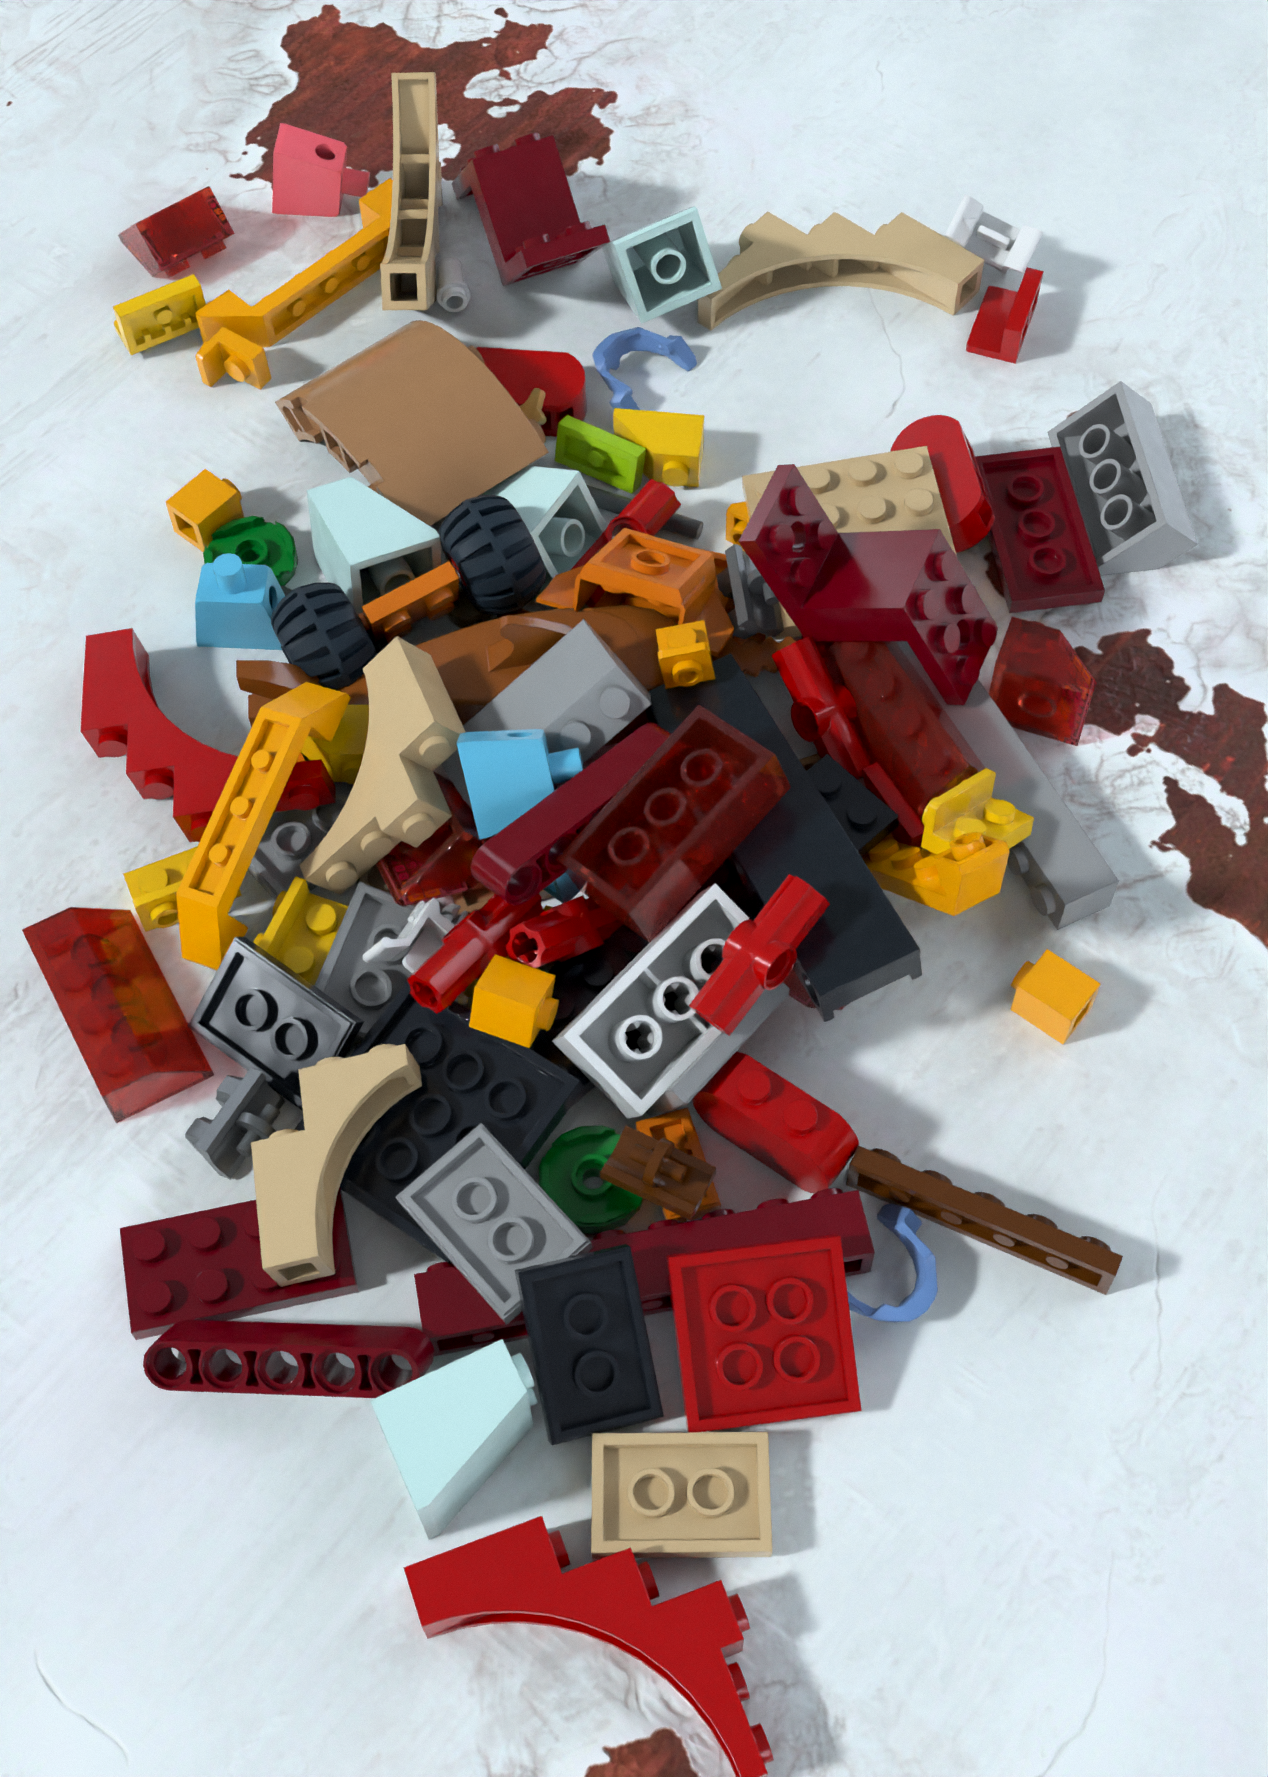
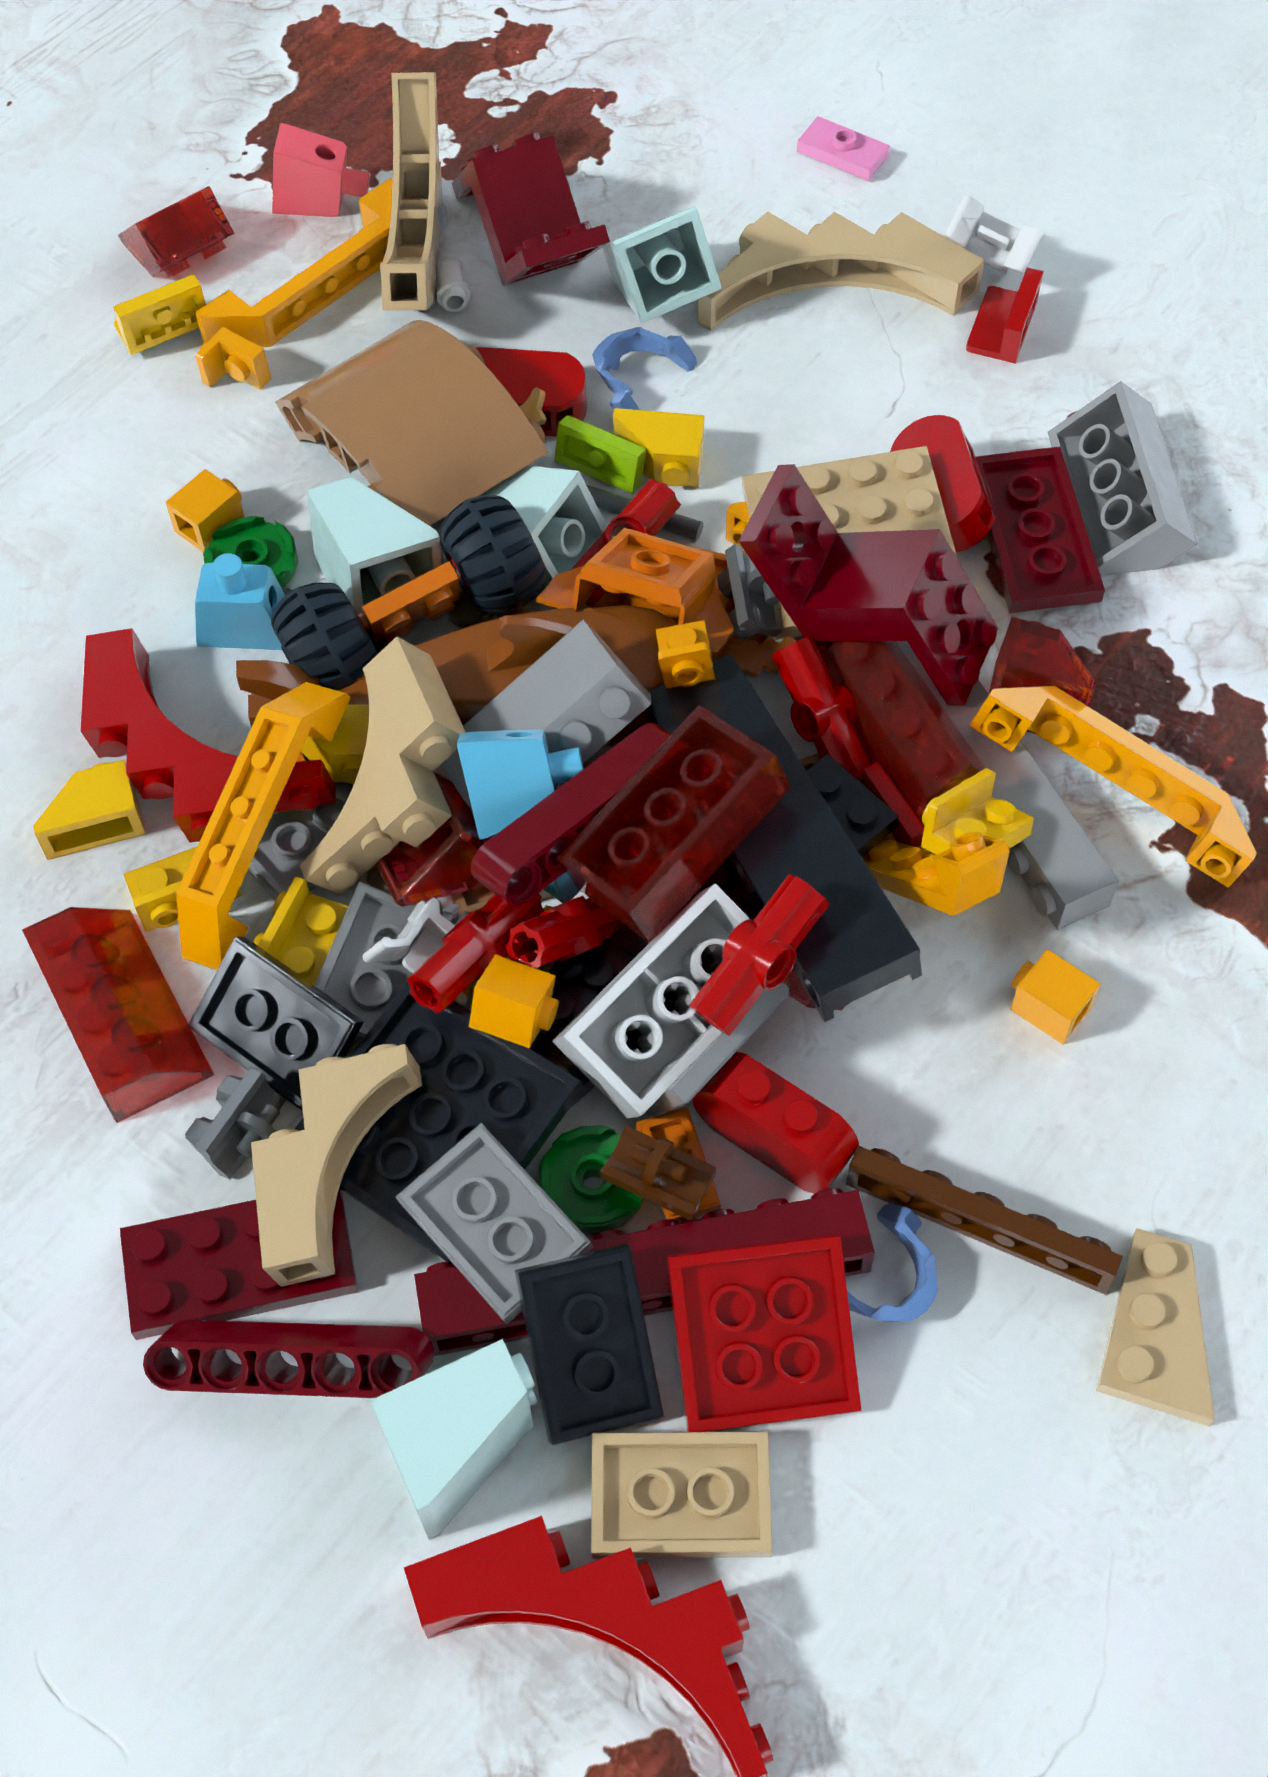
none -> yellow slope [33,760,146,860]
none -> bright pink plate [797,116,890,181]
none -> light orange slope [969,686,1257,888]
none -> tan wing [1096,1228,1215,1427]

